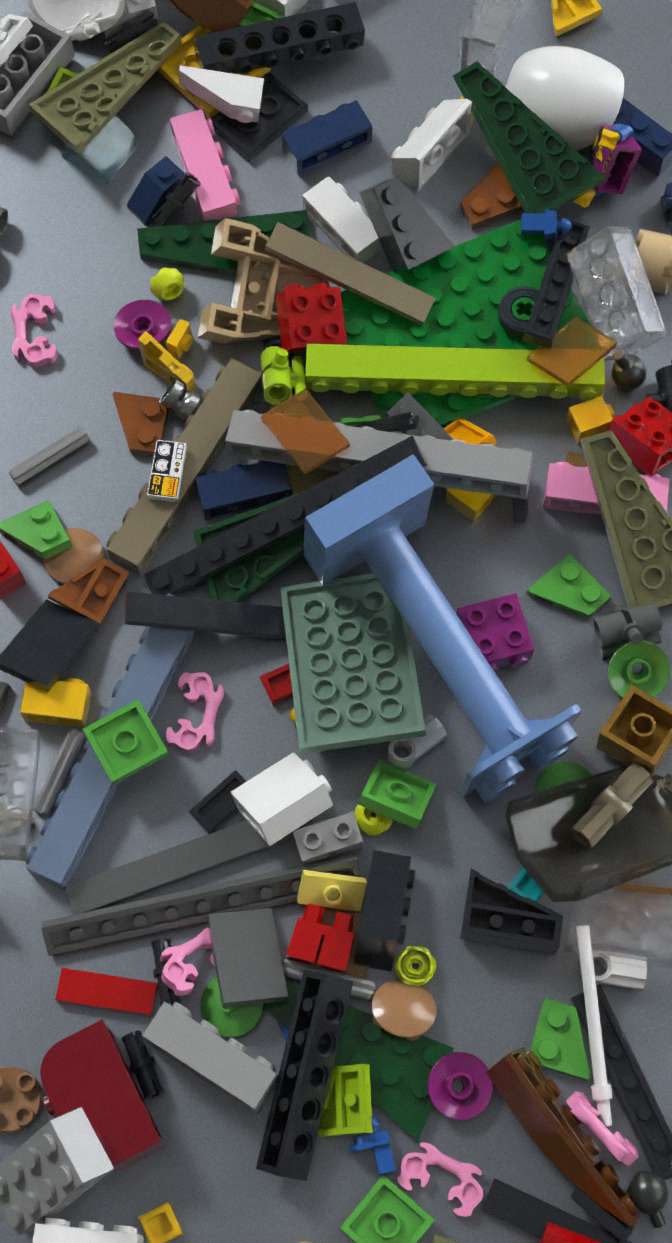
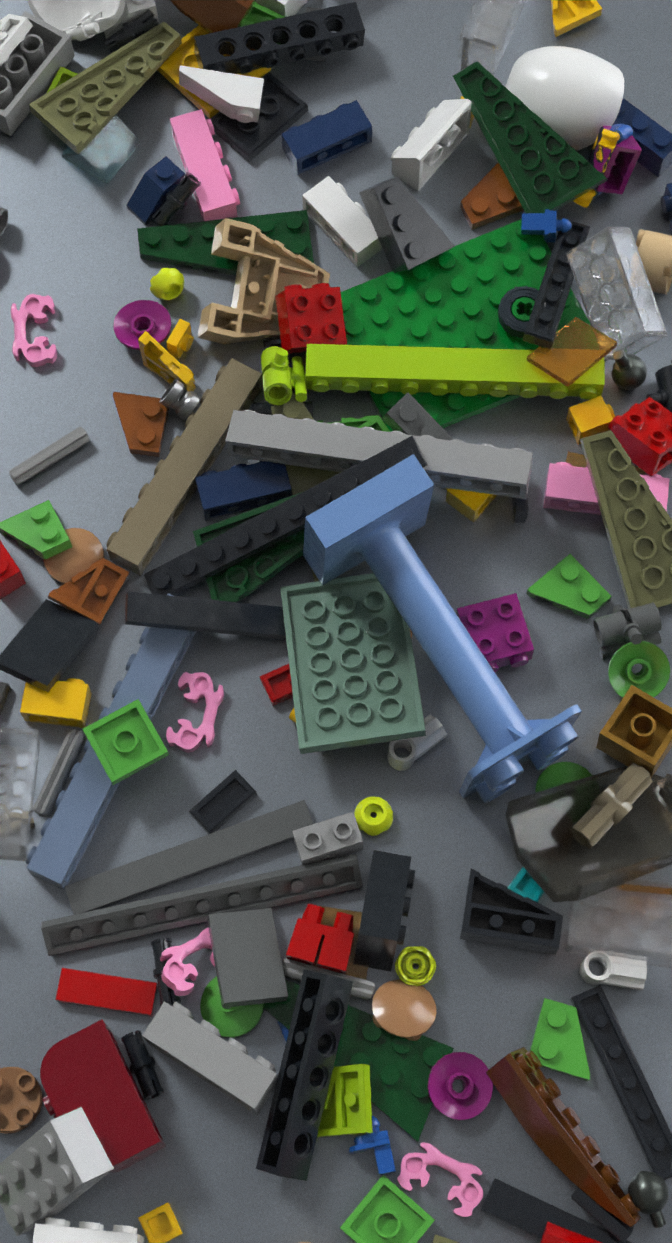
tile [147,440,187,503] -> none
white brick [231,752,333,846] -> none
clear orange piece [261,388,350,475] -> none
dark tan tile [265,222,436,326] -> none
light yellow plate [297,870,367,912] -> none
black axle [351,411,419,432] -> none
bright green plate [358,759,437,829] -> none
light orange tile [444,417,497,445] -> none
bright pink helmet [566,1091,639,1166] -> none
white bar [576,925,613,1126] -> none

